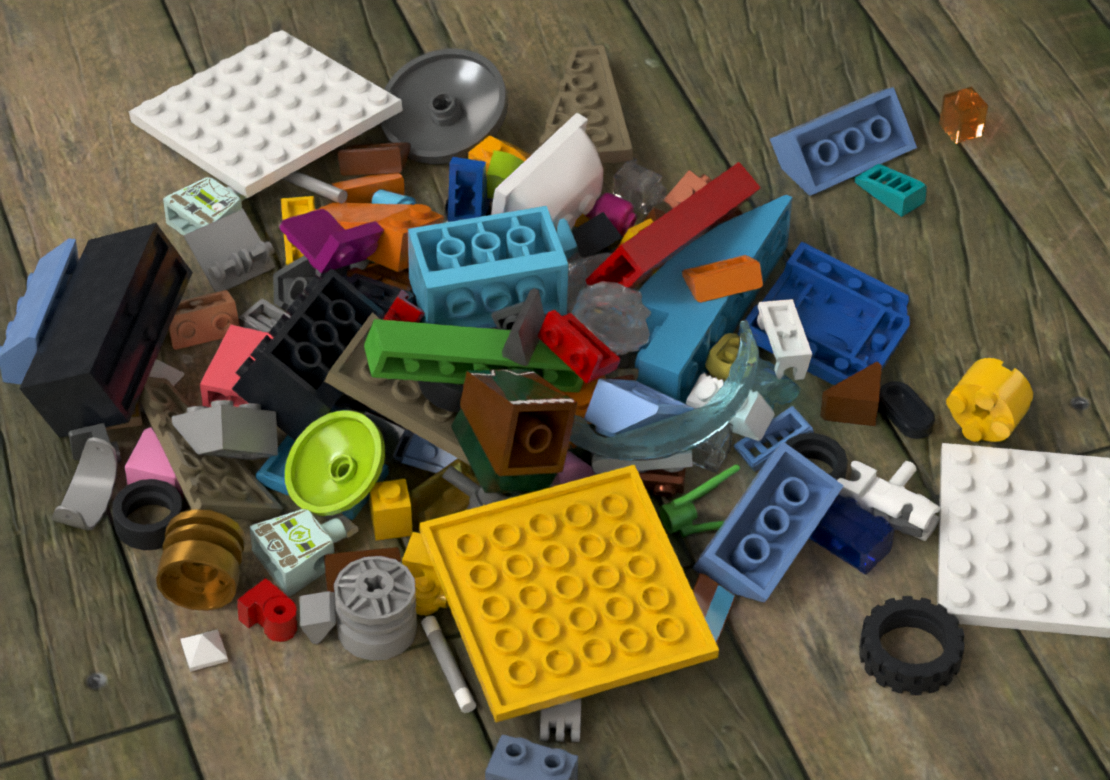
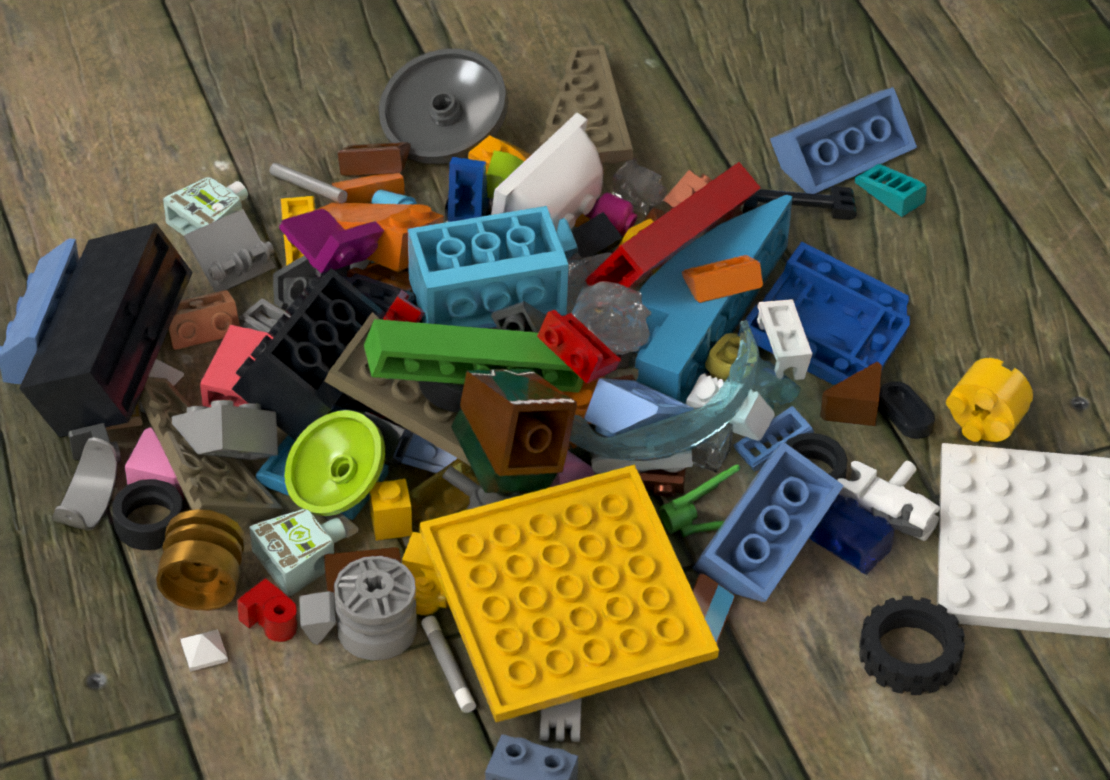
white plate [129,30,403,198] -> none
flat silver slope [501,288,545,366] -> none
clear orange brick [939,86,988,144] -> none
none -> black hinge [742,186,857,220]

